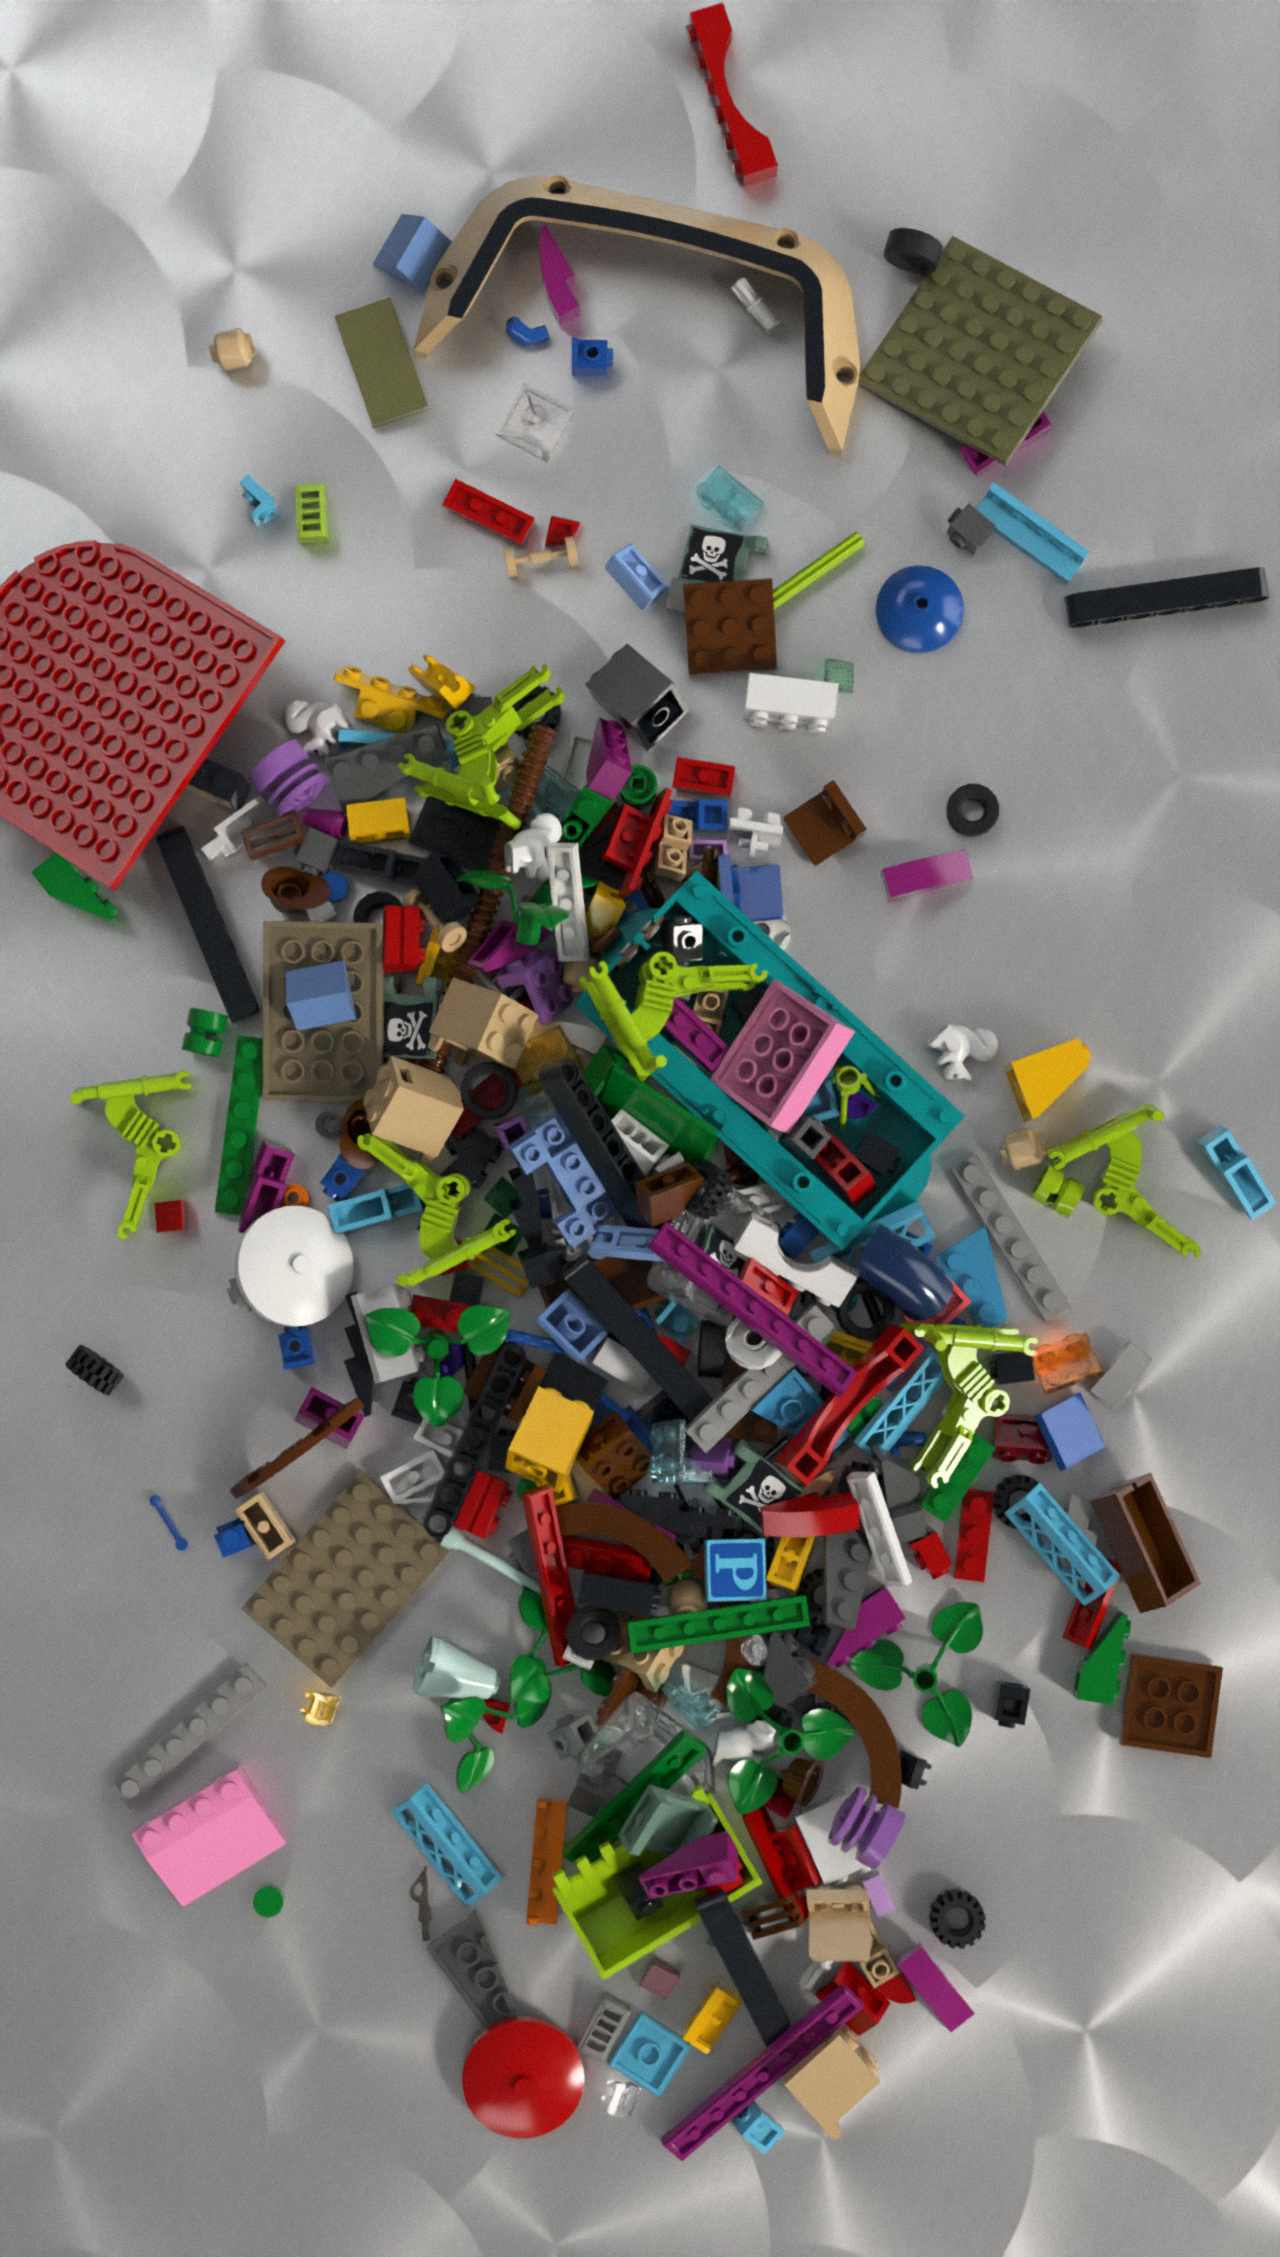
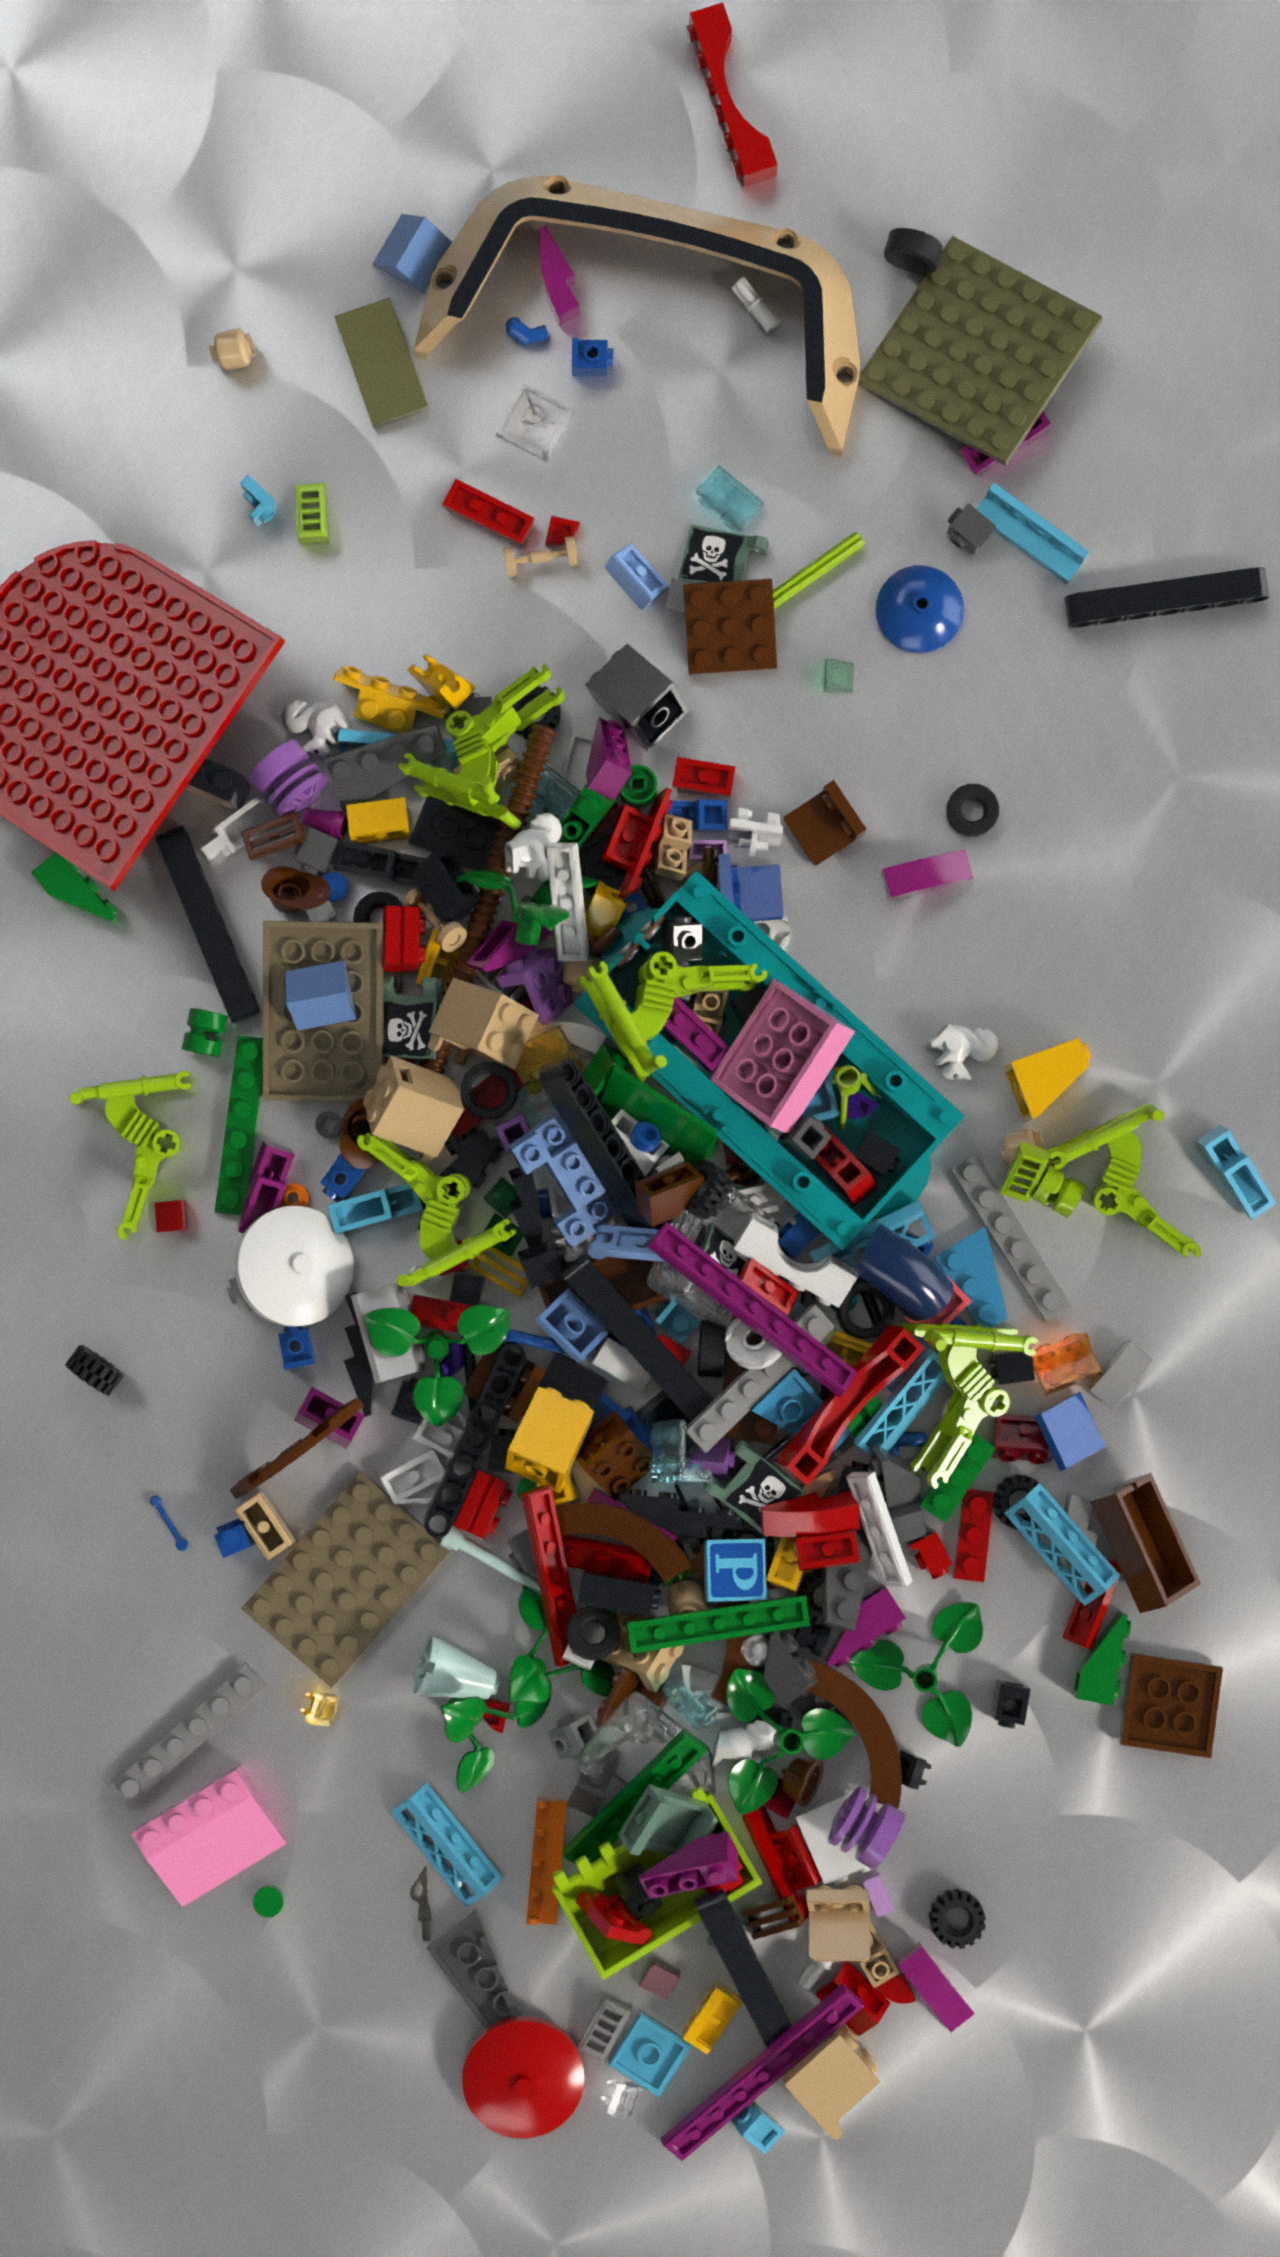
white brick [743,673,839,734] -> none
none -> red plate [575,1892,652,1945]
none -> blue tile [629,1121,662,1153]
none -> red plate [794,1531,860,1571]
none -> lime slope [1000,1141,1049,1203]

